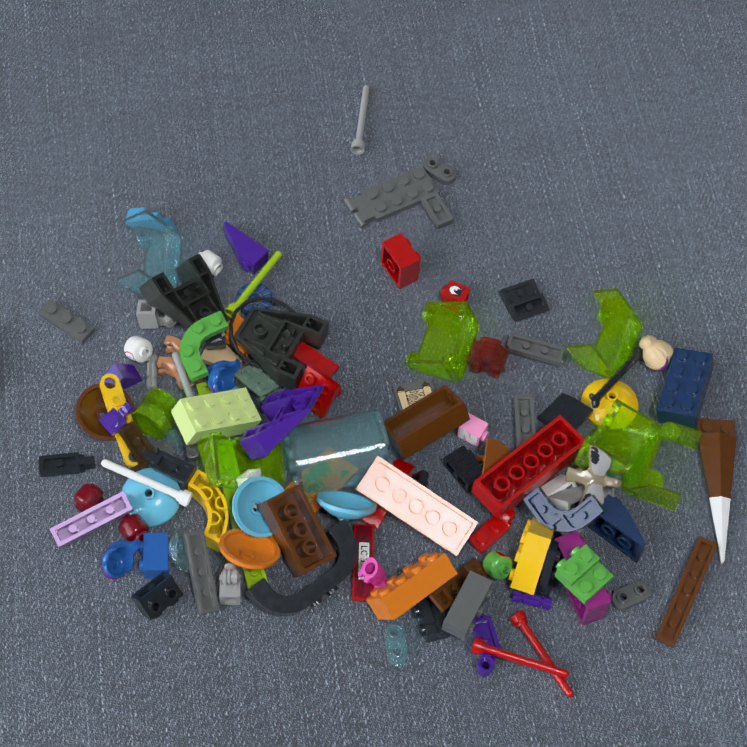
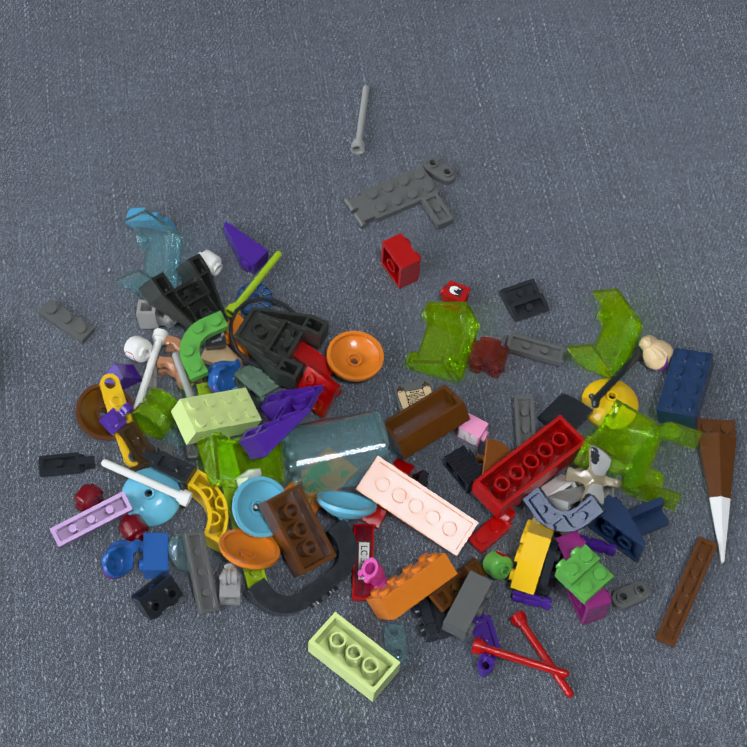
none -> white piece [134,328,169,411]
none -> yellowish green brick [308,612,400,702]
none -> orange dish [326,331,384,382]
none -> dark purple axle [580,535,617,556]
none -> dark blue panel [628,497,669,536]

